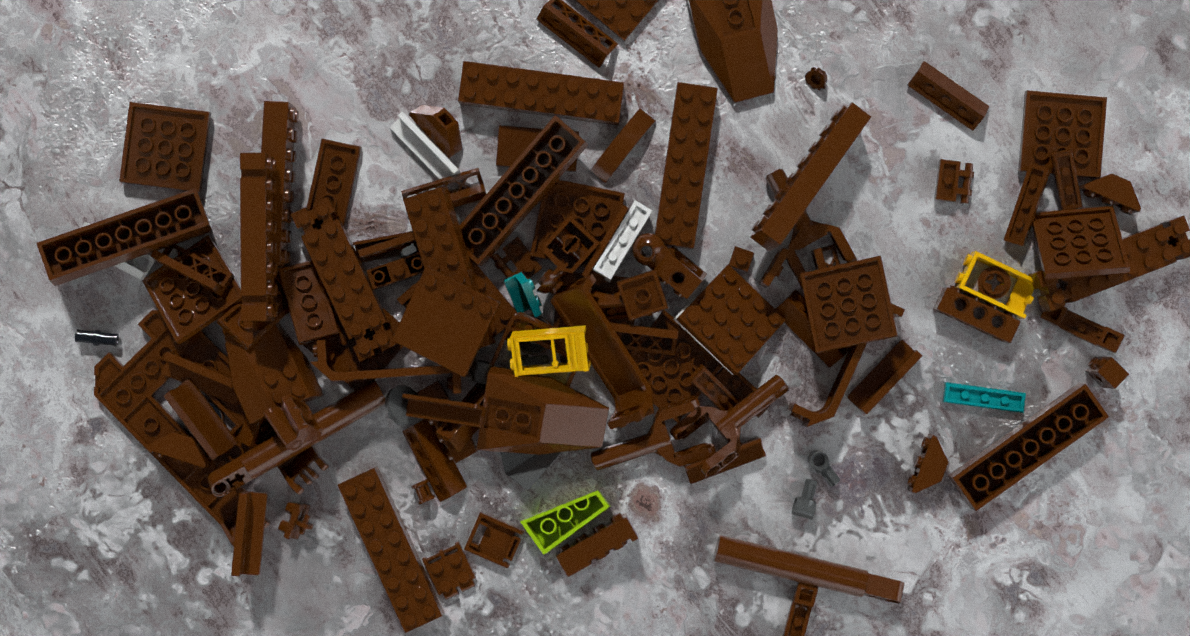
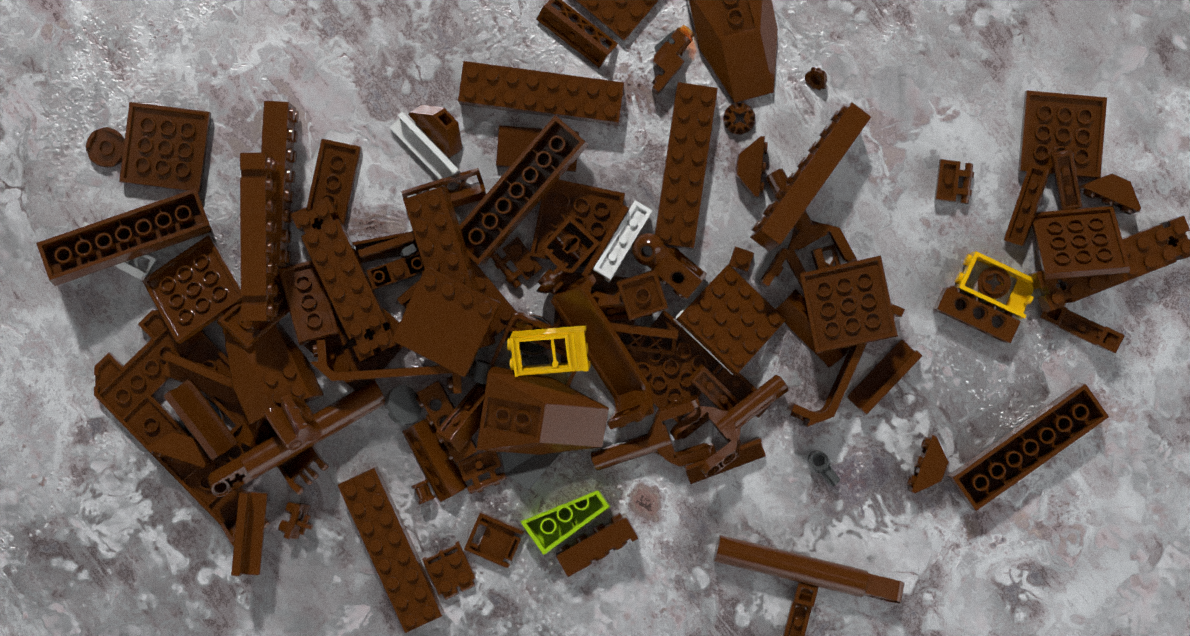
black pin [75,329,119,347] -> none
reddish brown fence [151,244,234,296] -> none
reddish brown panel [402,394,486,428] -> none
teal bracket [504,272,542,317] -> none
reddish brown slope [590,109,656,183] -> none
dark grey axle [792,479,817,520] -> none
reddish brown panel [907,61,989,131] -> none
teal tile [942,382,1026,413] -> none
reddish brown brick [1085,357,1129,389] -> none
none -> reddish brown tile [86,127,125,168]
none -> reddish brown plate [457,451,507,494]
none -> reddish brown plate [652,25,695,95]
none -> reddish brown gear [723,103,755,135]
none -> reddish brown slope [735,136,768,199]

